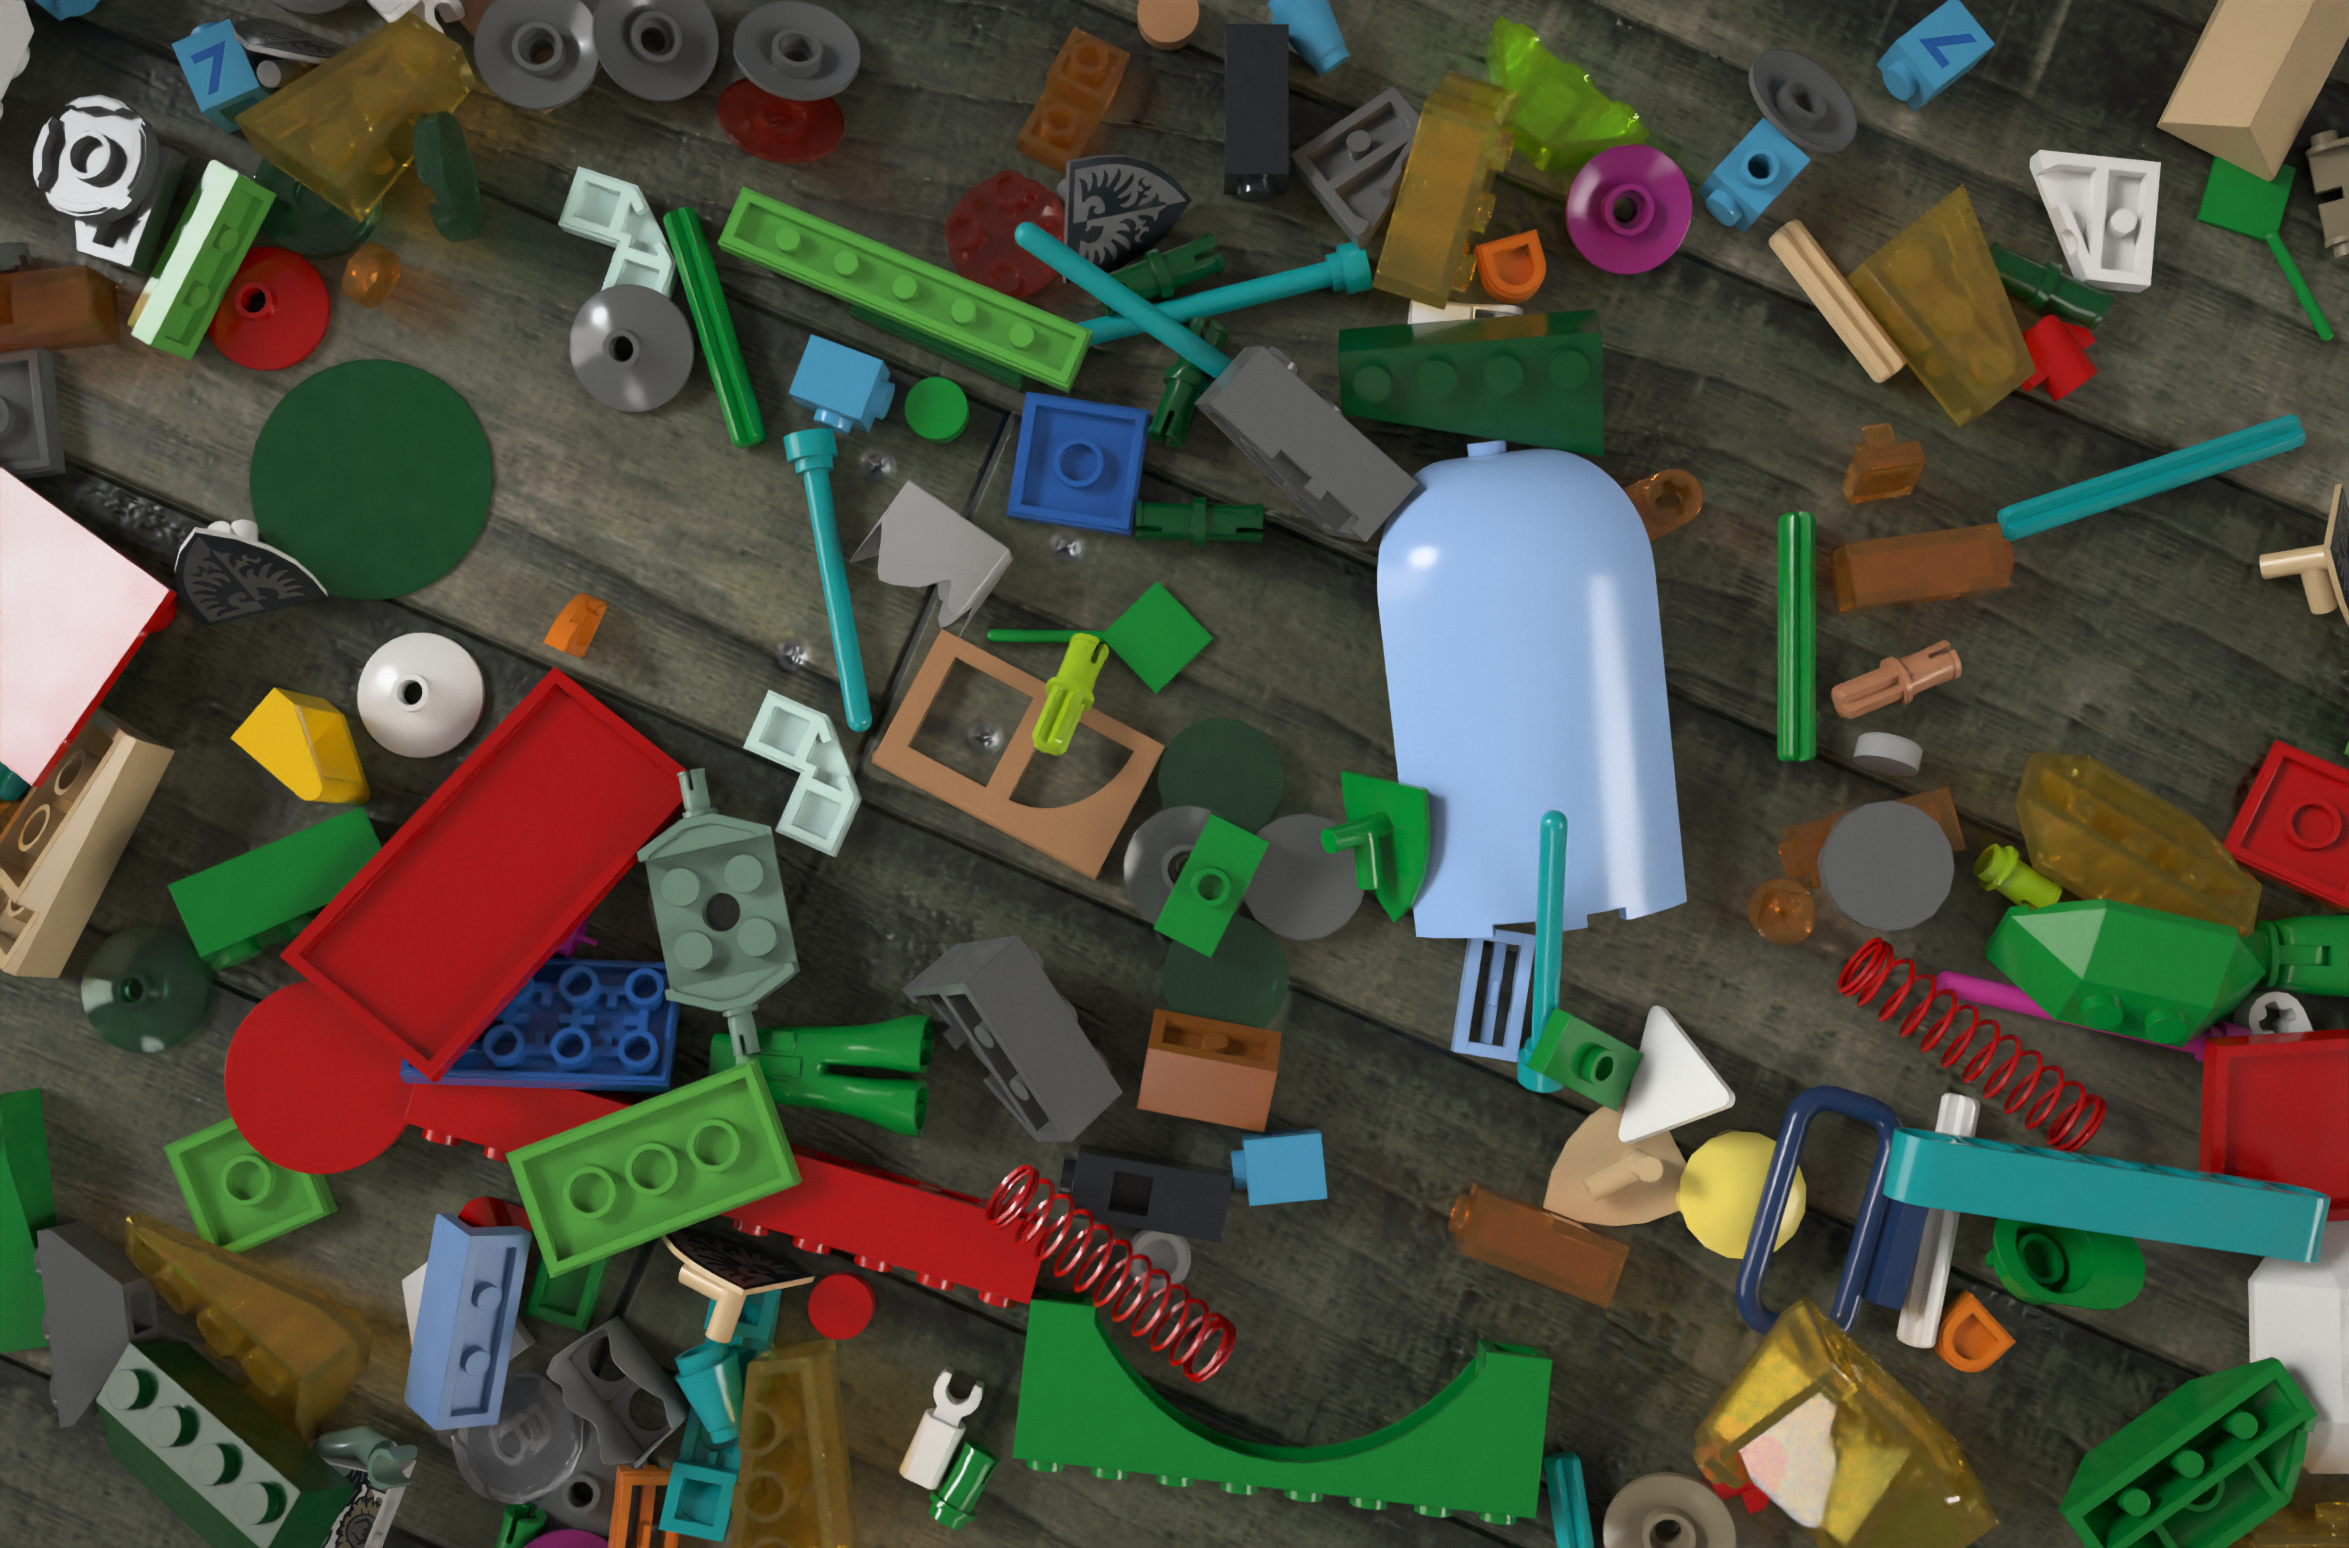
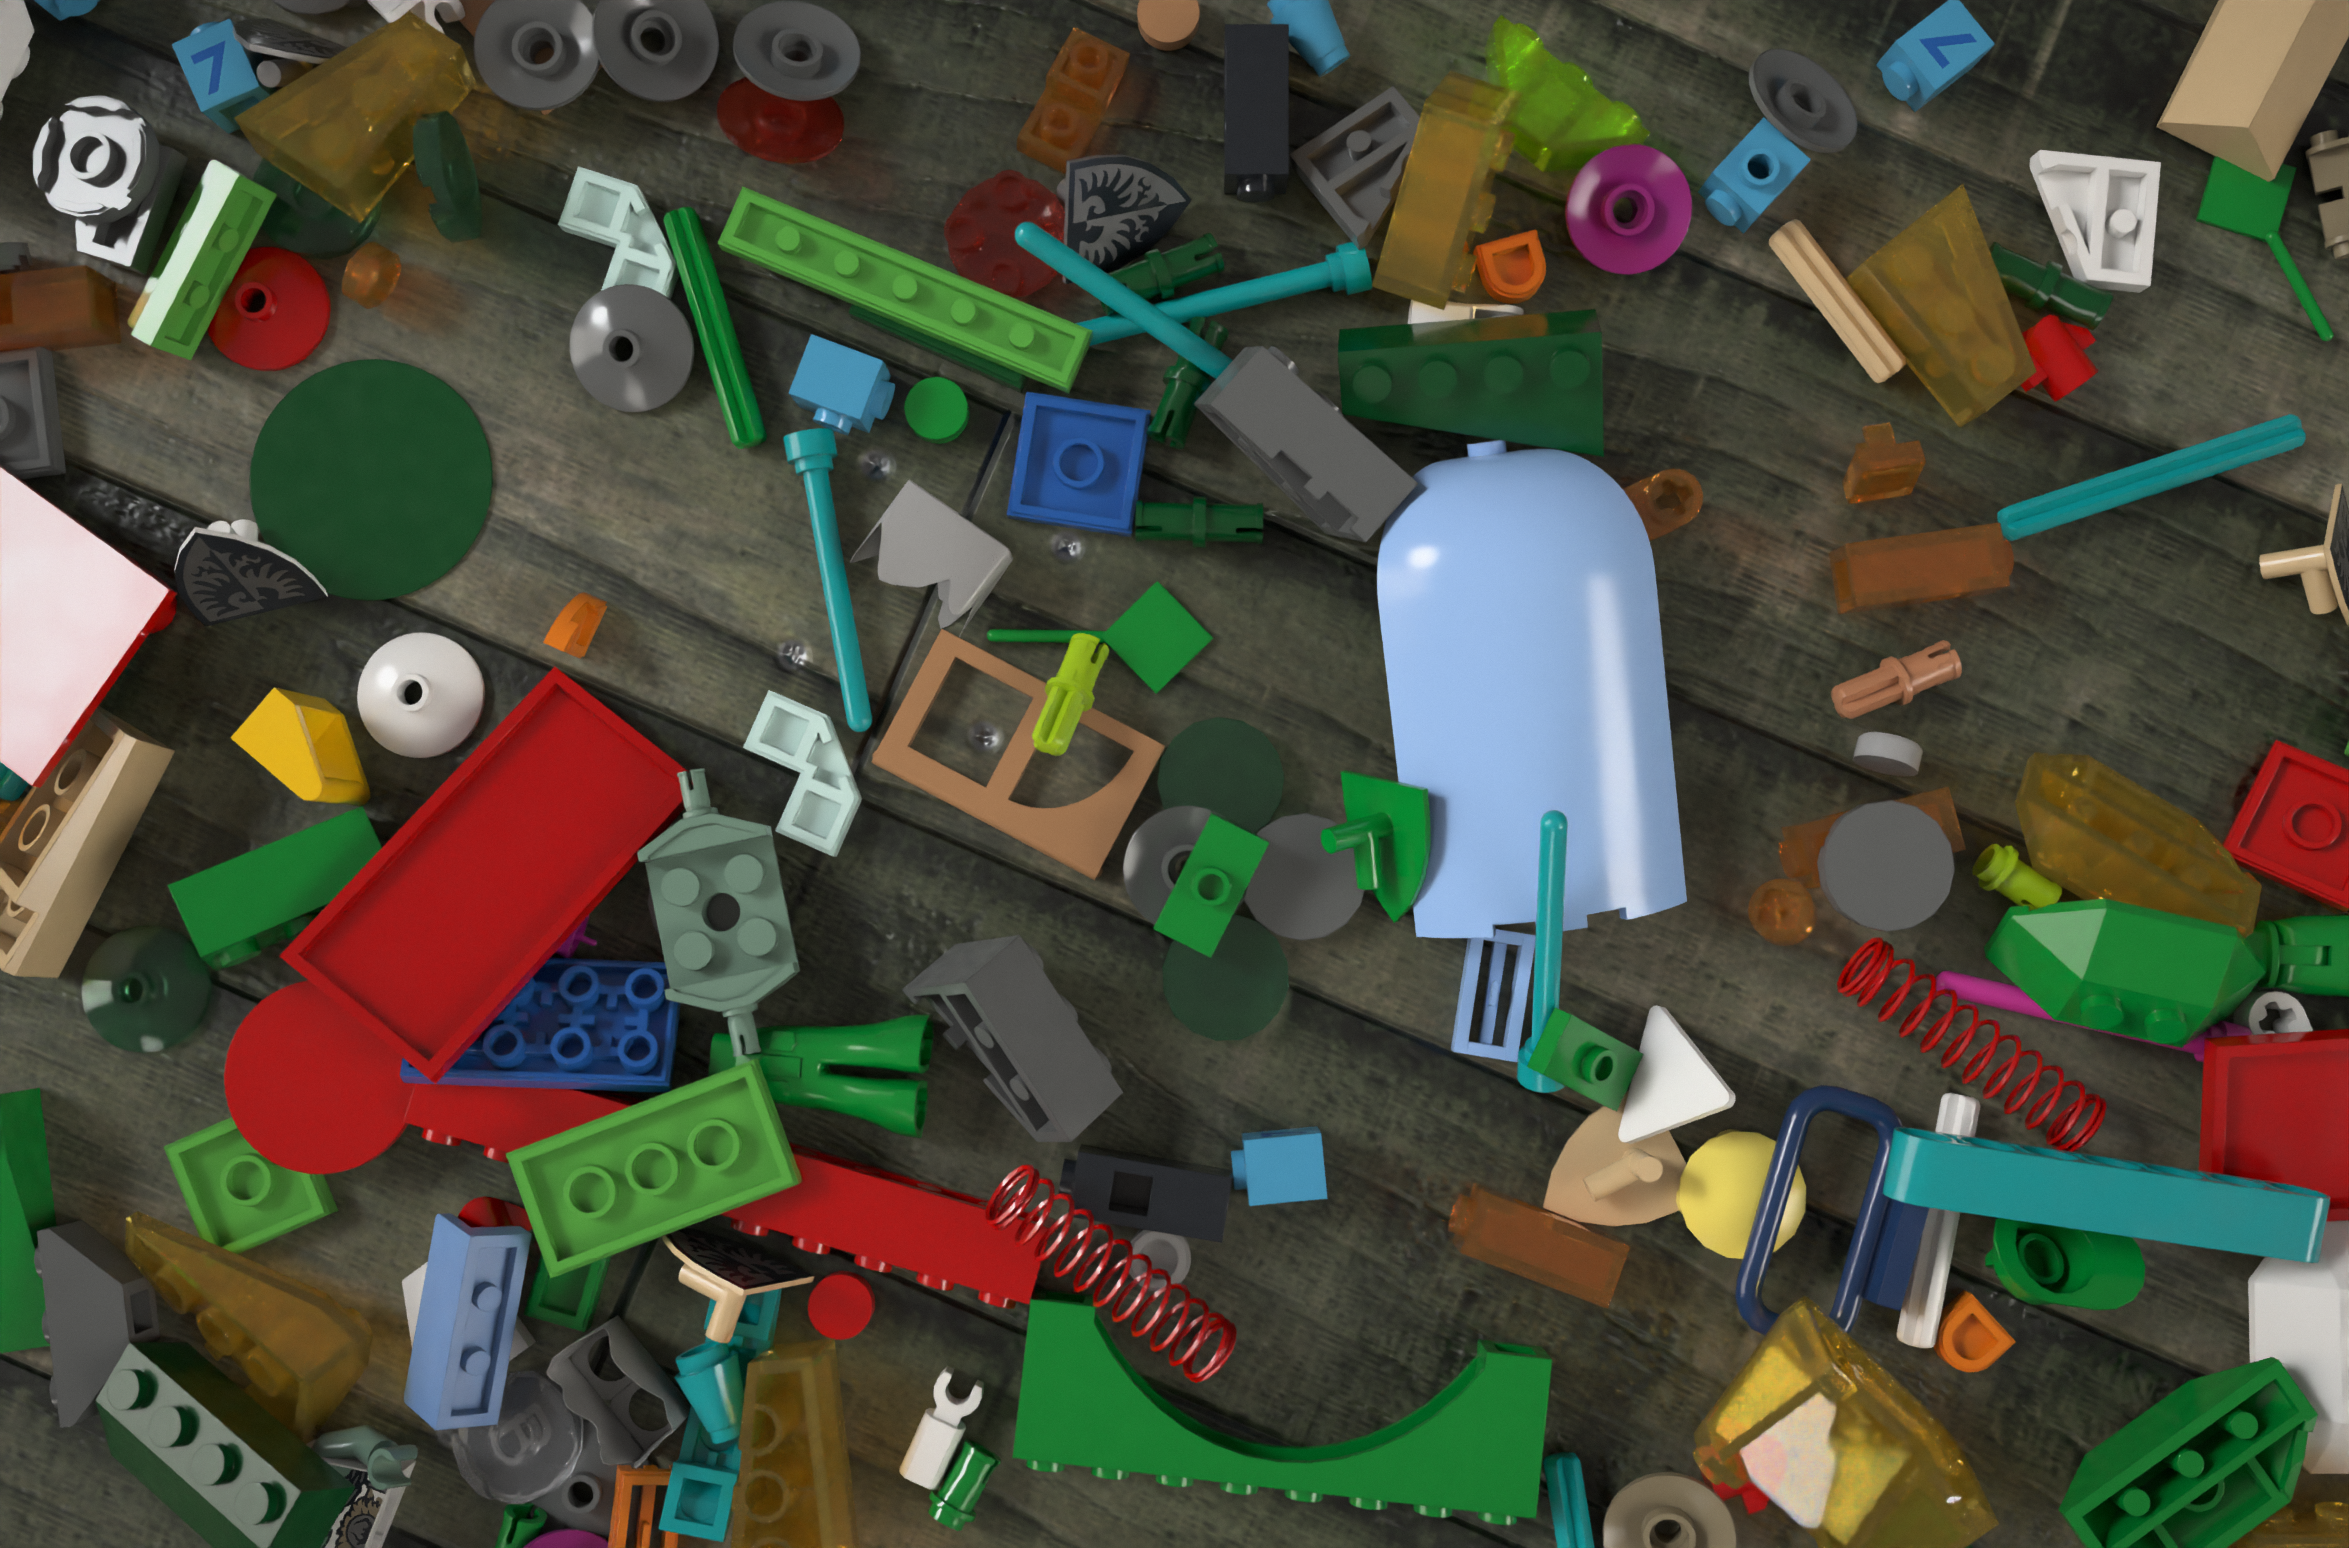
dark orange panel [1137,1009,1282,1132] -> none
green axle [1777,512,1816,762] -> none

